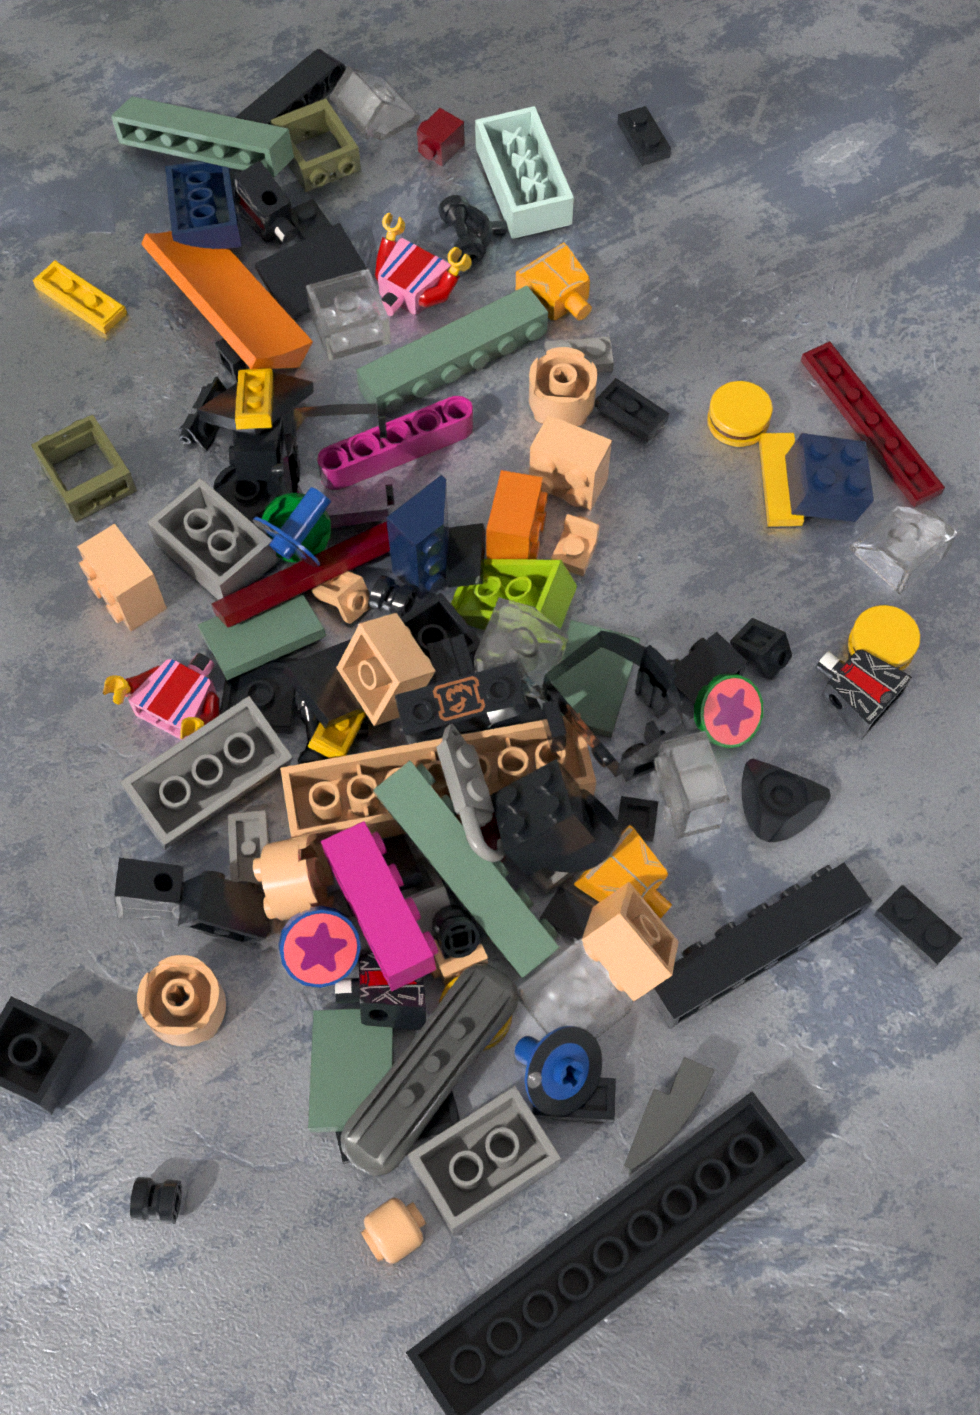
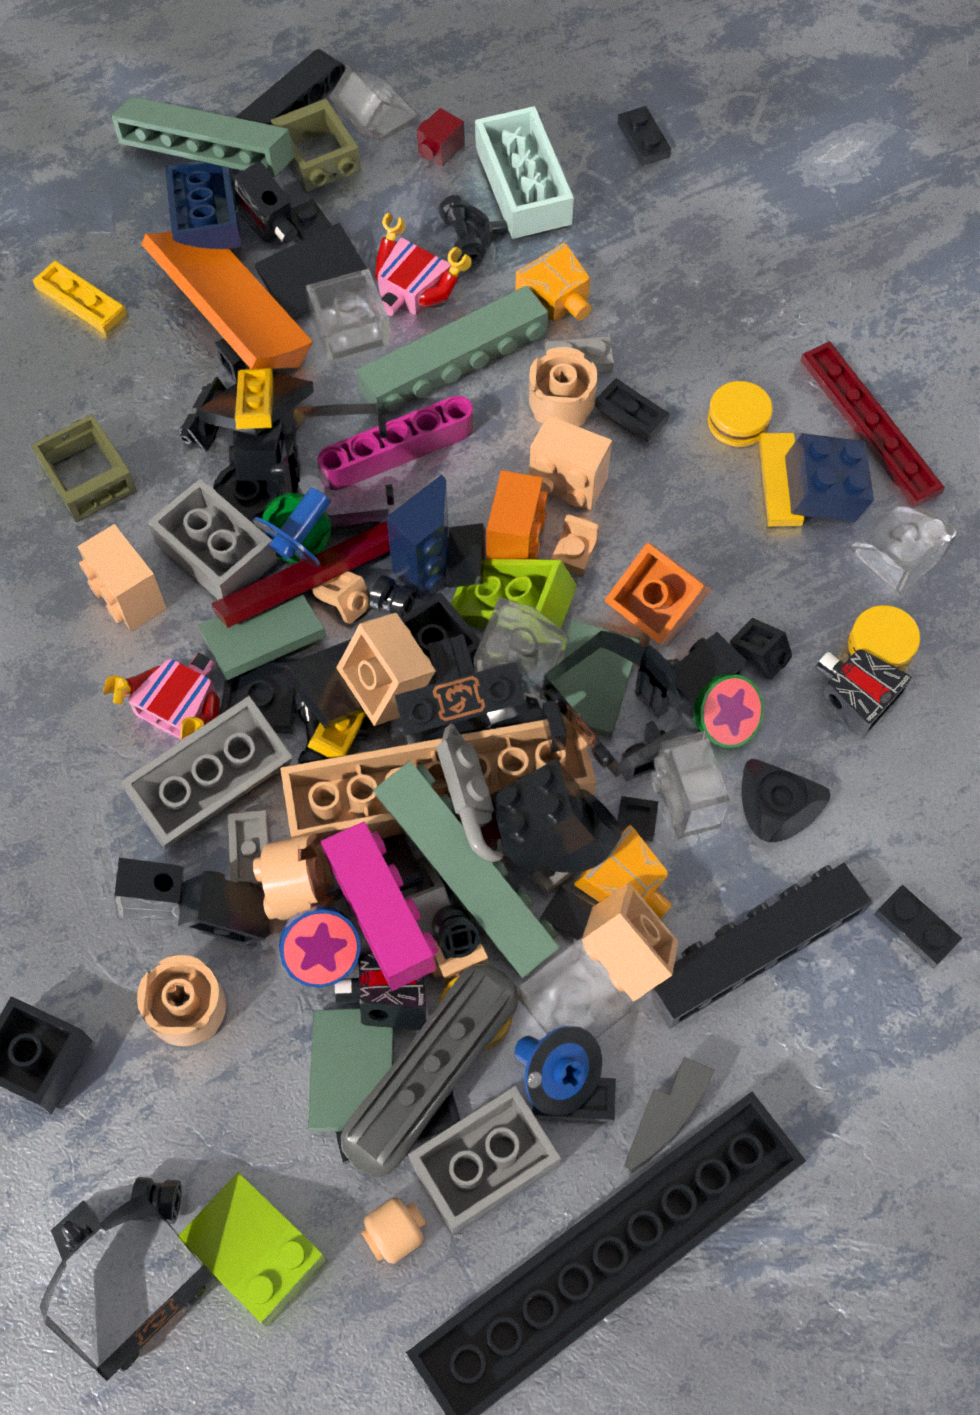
none -> black piece [40,1194,212,1381]
none -> lime slope [179,1172,327,1327]
none -> orange brick [604,542,712,646]

